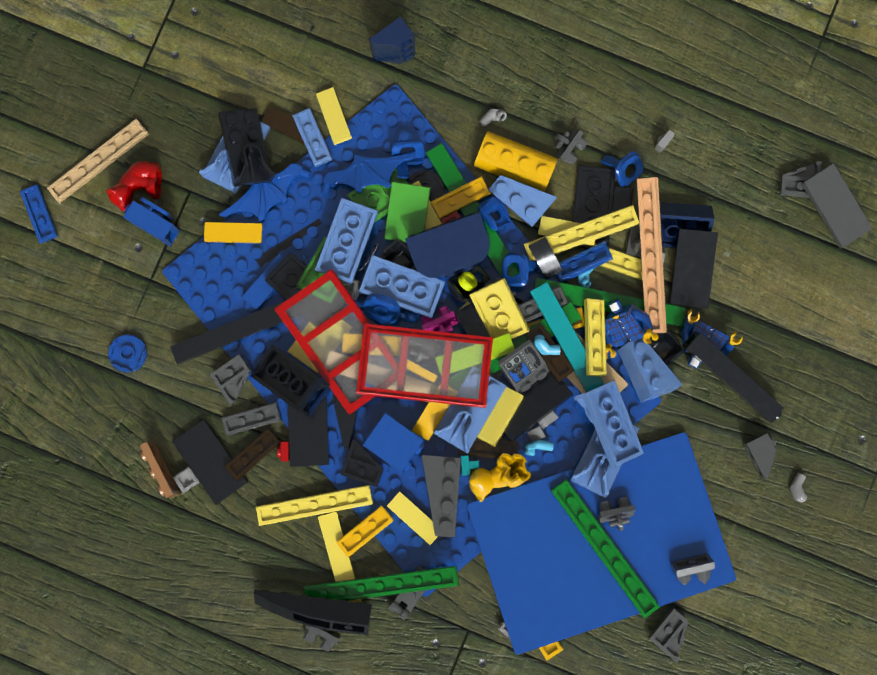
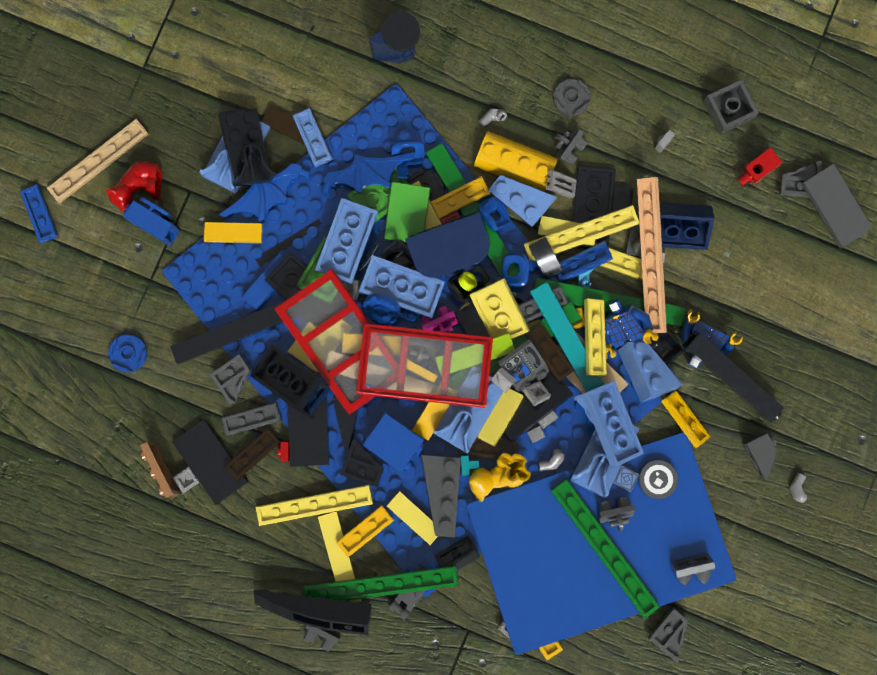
light yellow tile [316,87,352,145] -> none
medium azure arm [524,440,554,456] -> none
medium azure arm [533,335,560,355] -> none
blue piece [601,152,643,187] -> none
black tile [669,228,718,309] -> none
none -> black tile [381,12,420,52]
none -> black slope [435,536,480,570]
none -> light grey tile [491,367,516,393]
none -> light grey tile [523,381,551,406]
none -> light grey arm [539,449,564,471]
none -> light grey tile [546,170,577,198]
none -> dark grey tile [553,79,591,117]
none -> tile [613,466,639,492]
none -> dark grey tile [638,460,678,499]
none -> yellow tile [661,390,710,448]
none -> dark grey brick [703,80,759,135]
none -> red torso [737,147,783,187]

